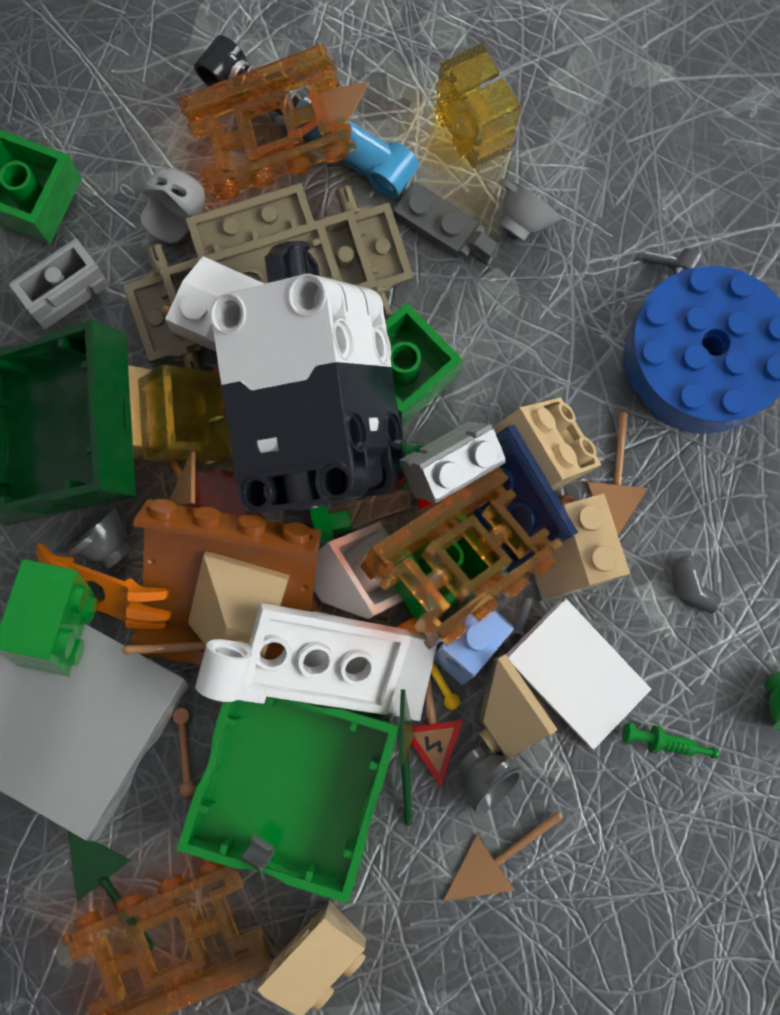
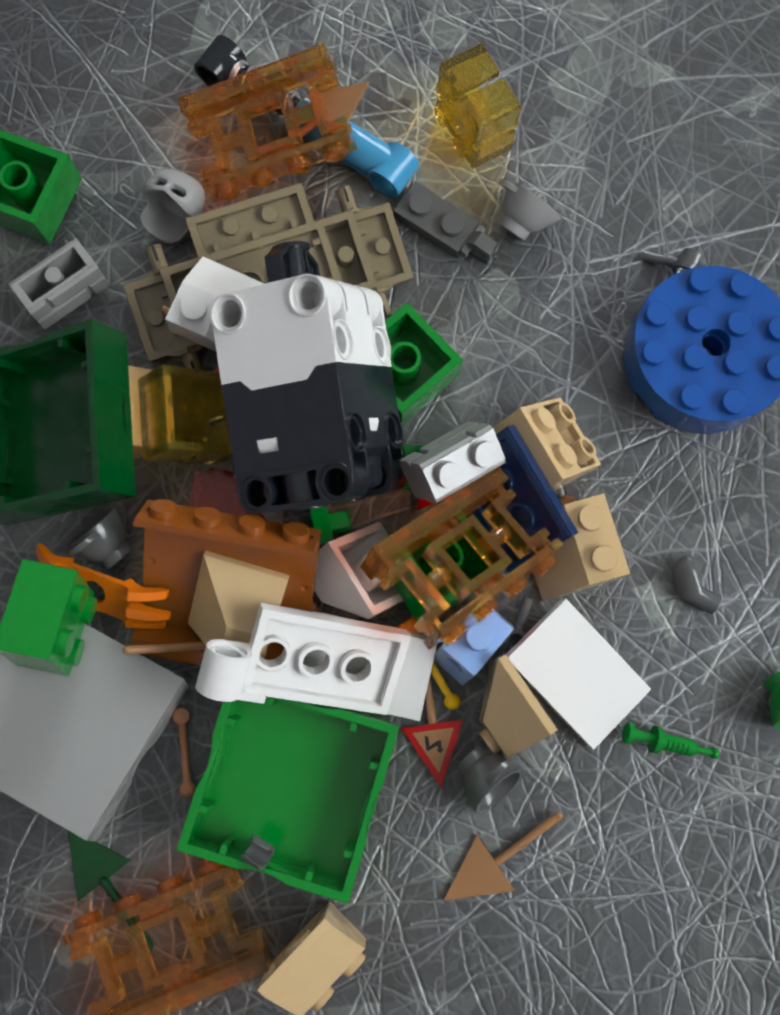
medium nougat piece [166,451,196,506] -> none
dark green piece [398,689,414,826] -> none
medium nougat piece [587,411,648,535] -> none

